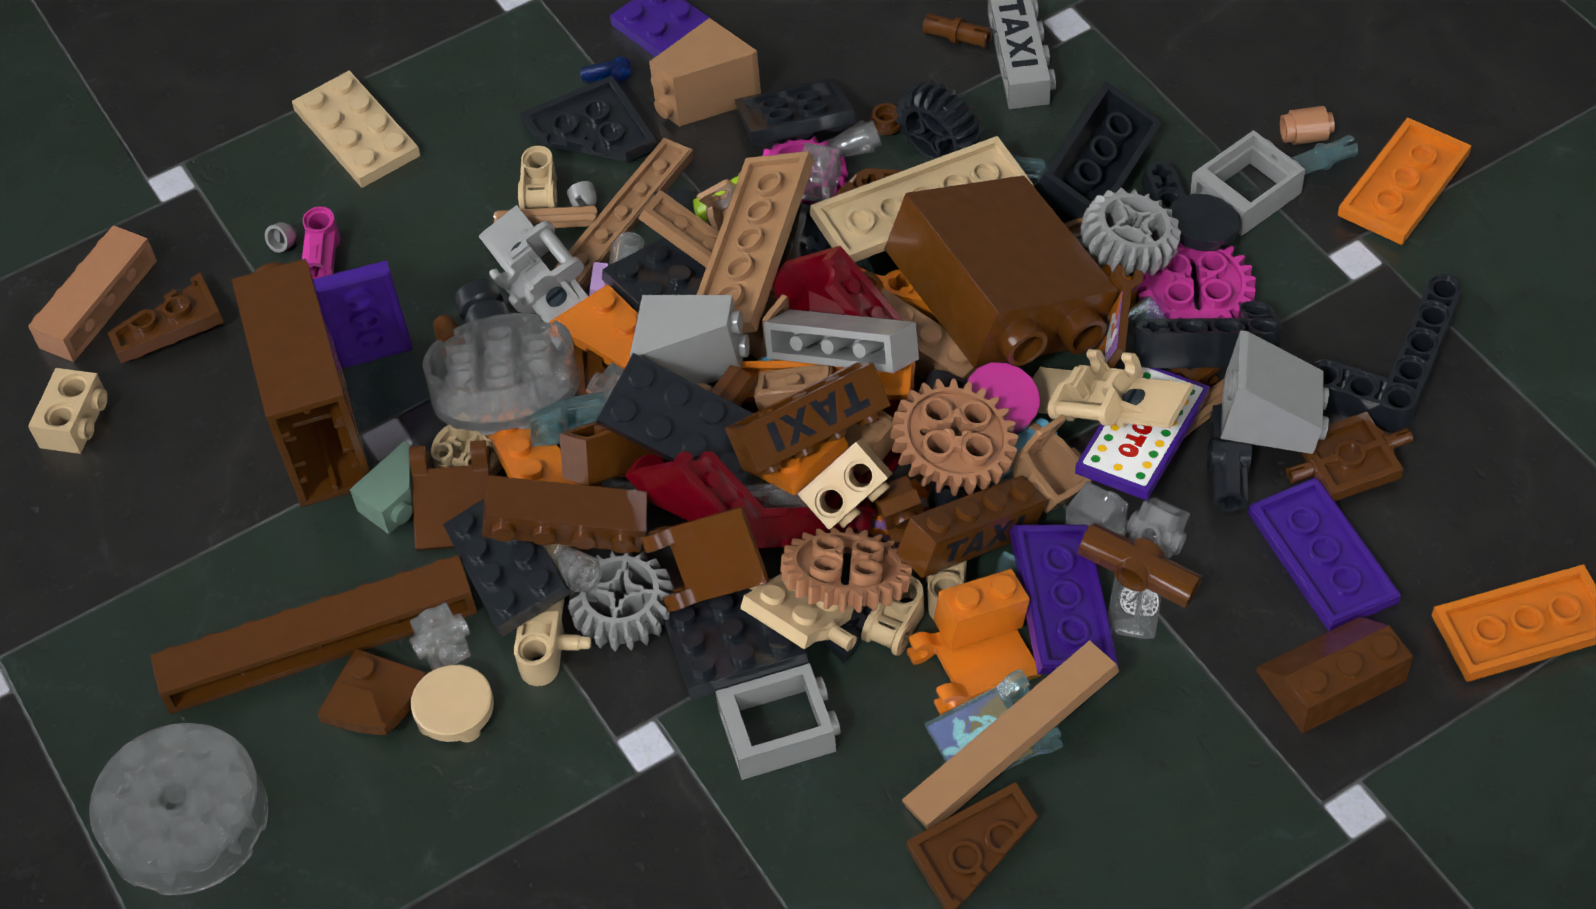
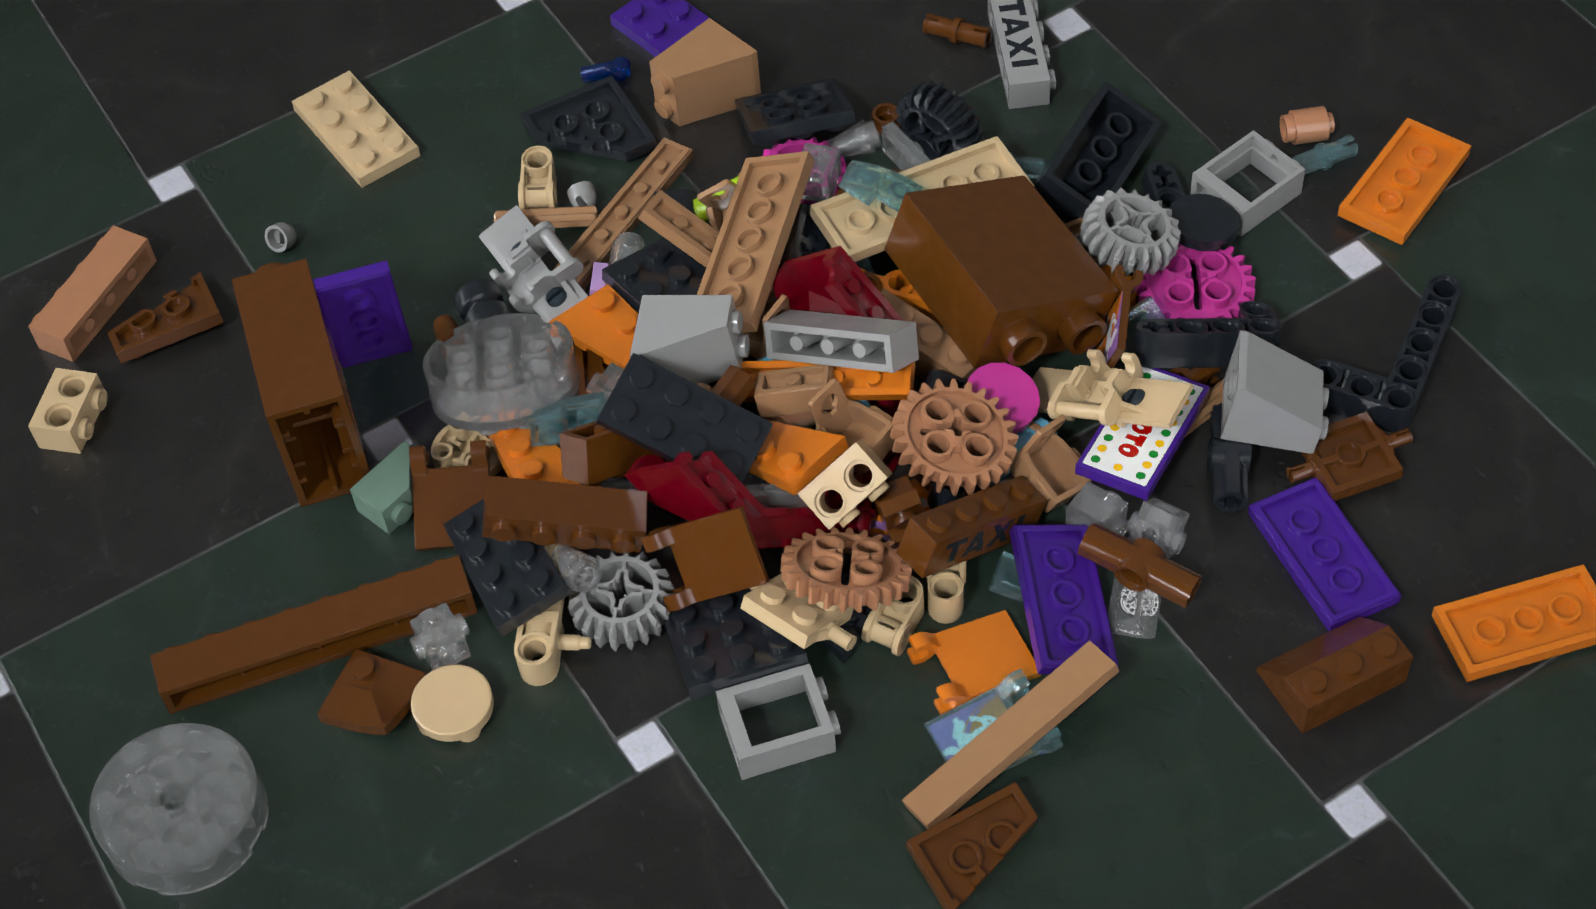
dark pink piece [302,206,341,279] -> none
reddish brown brick [725,362,891,476] -> none
orange brick [933,569,1030,650] -> none
none -> clear light blue slope [839,160,923,212]
none -> clear plate [882,121,931,170]

